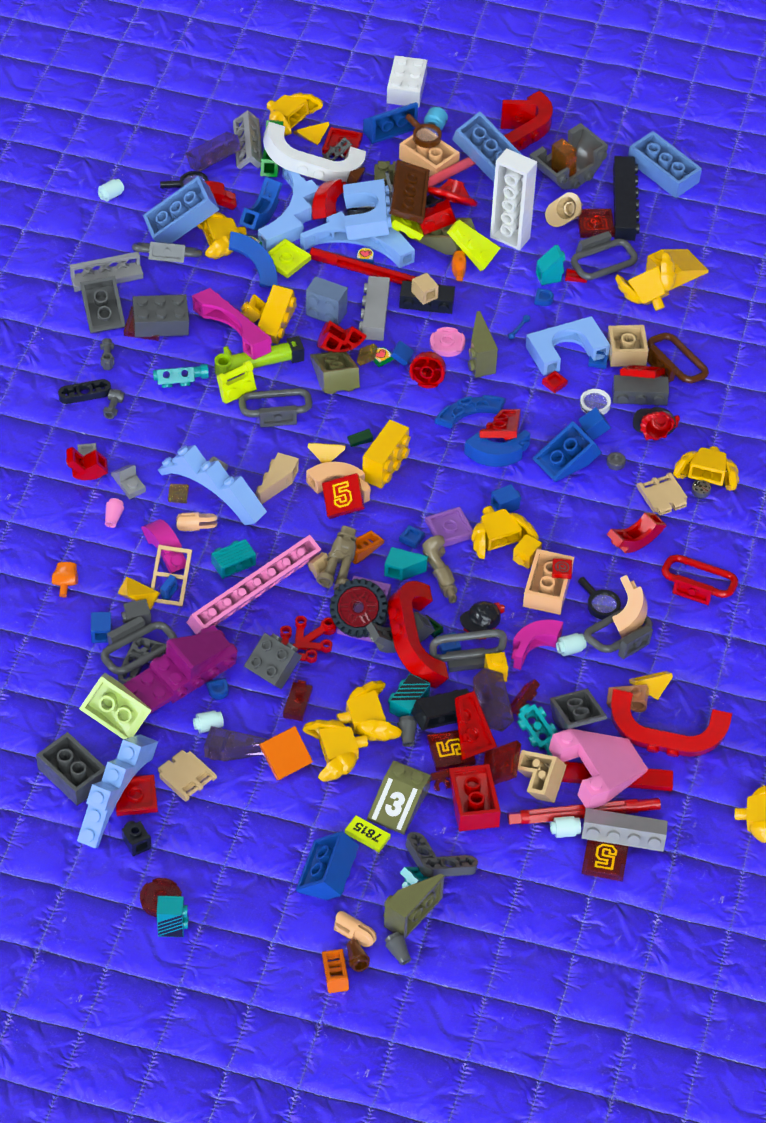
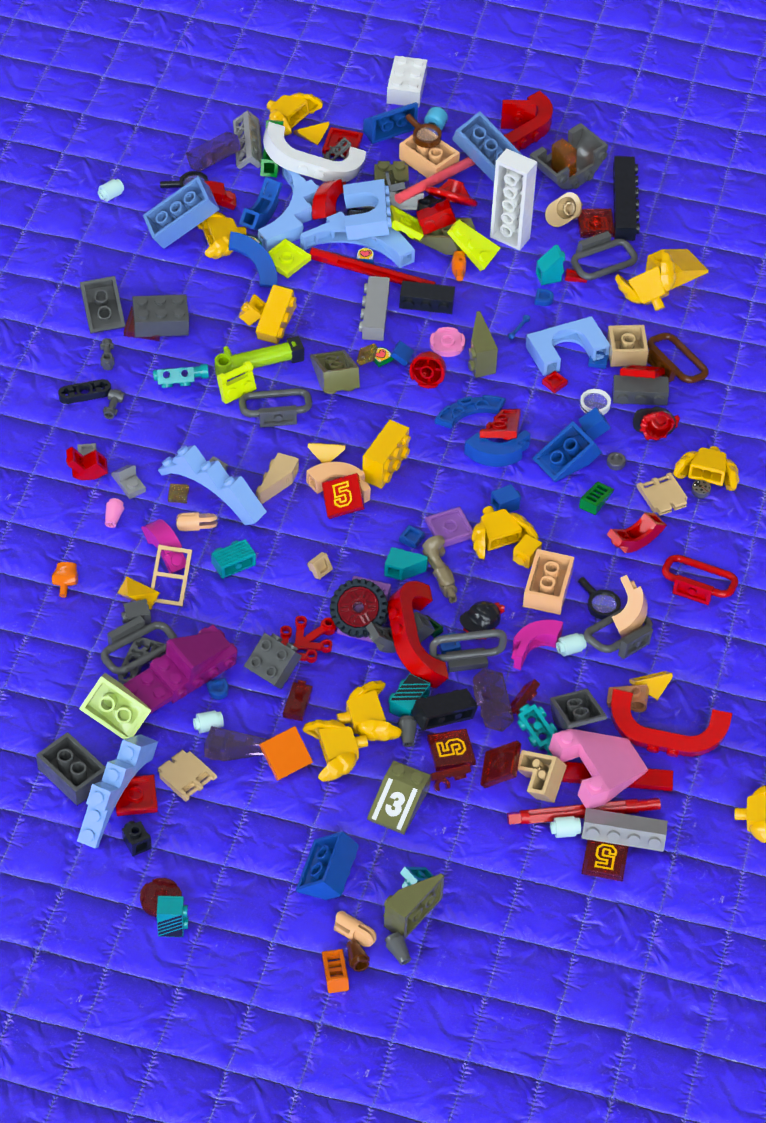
light grey fence [69,252,144,292] -> none
blue brick [91,611,112,643] -> none
bar [132,241,202,263] -> none
blue tile [160,574,178,600] -> none
bright pink brick [186,535,322,635] -> none
dark pink arch [192,288,272,360] -> none
sand blue brick [306,276,348,326] -> none
dark tan piece [316,526,357,590] -> none
red brick [317,321,367,353] -> none
neon yellow tile [345,816,391,853] -> none
reddish brown slope [347,167,365,184] -> none
dark green piece [347,429,373,447] -> none
orange slope [352,531,385,564] -> none
reddish brown tile [389,160,430,224] -> none
dark grey beam [405,832,478,877] -> none
tan brick [411,273,439,305] -> none
red slope [449,764,501,831] -> none
red wing [455,691,497,760] -> none
yellow brick [484,652,508,684] -> none
red tile [552,559,572,579] -> none
medium blue brick [628,131,702,198] -> none
none -> green slope [579,482,614,515]

